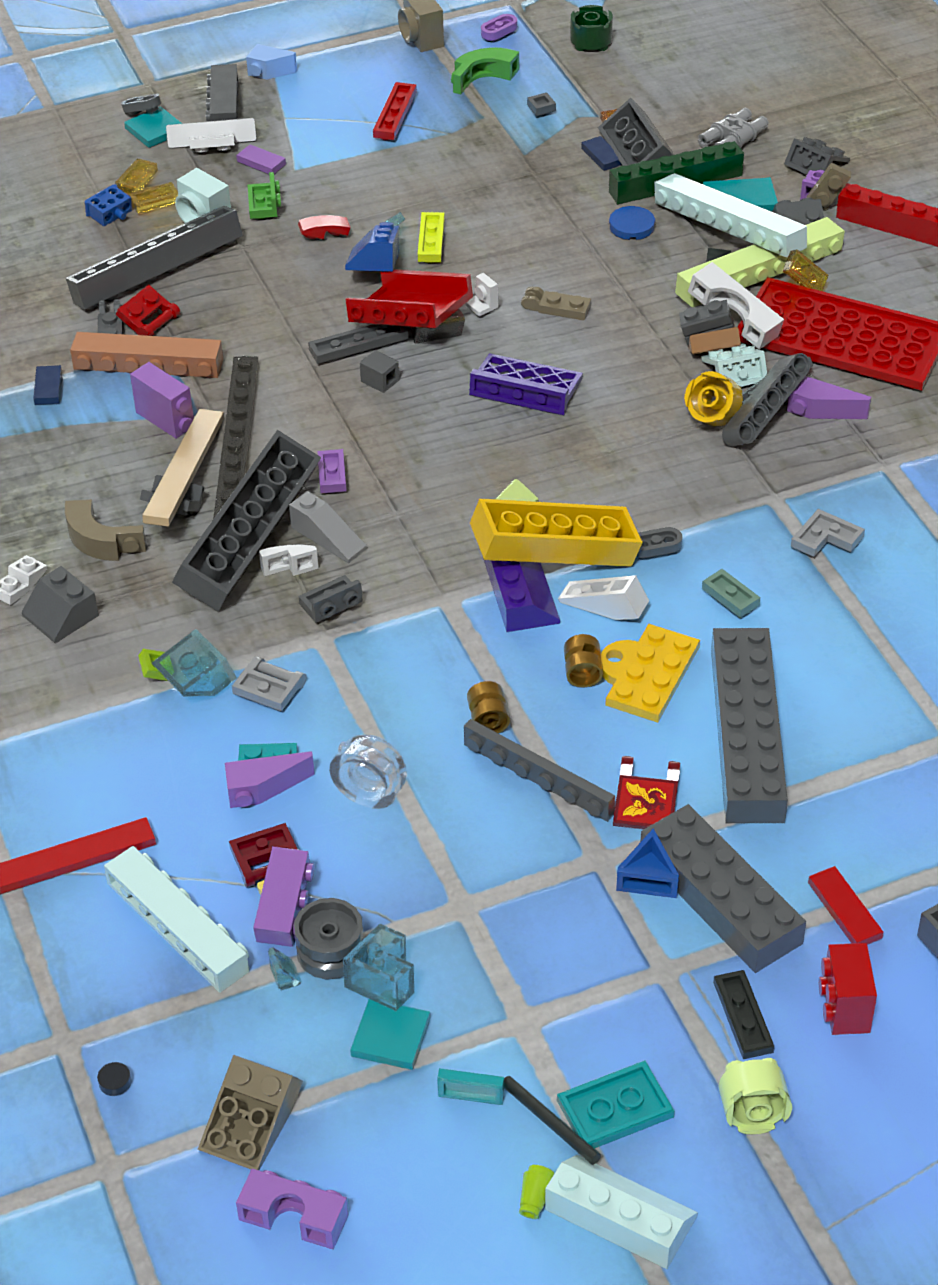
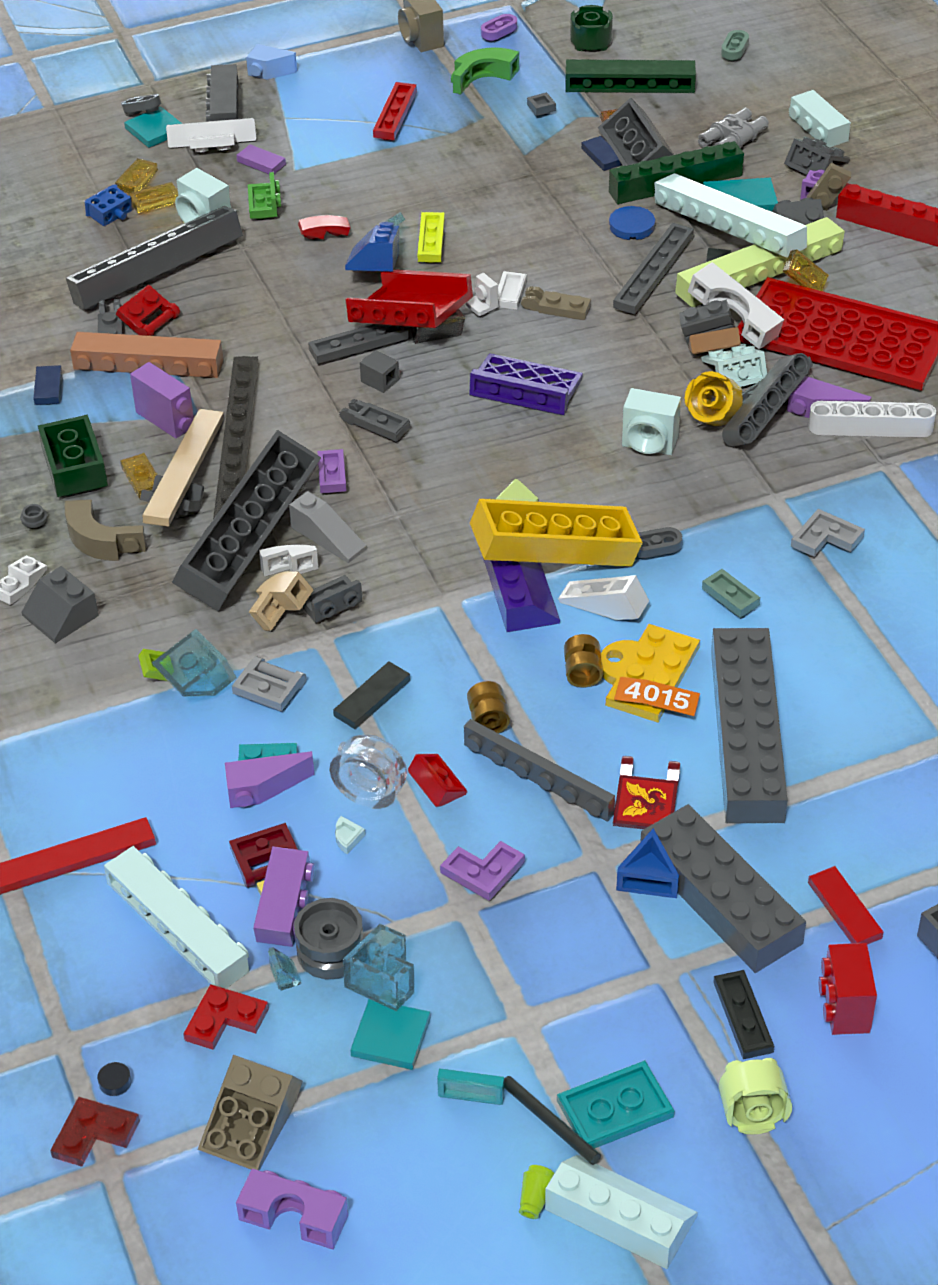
none -> dark grey plate [20,504,47,528]
none -> dark green brick [37,414,108,497]
none -> clear red plate [50,1097,140,1166]
none -> clear yellow plate [120,453,157,498]
none -> red plate [183,984,269,1050]
none -> tan brick [249,571,313,631]
none -> pearl dark grey tile [333,661,410,729]
none -> light aqua tile [335,816,365,854]
none -> dark grey hinge [339,399,410,442]
none -> red slope [408,754,468,807]
none -> medium lavender plate [440,841,525,901]
none -> white tile [498,271,527,310]
none -> dark green brick [565,59,696,93]
none -> dark grey plate [613,222,694,314]
none -> orange sticker [614,677,700,716]
none -> light aqua piece [622,388,681,455]
none -> sand green plate [721,30,749,61]
none -> light aqua brick [789,90,851,147]
none -> white beam [808,401,936,437]

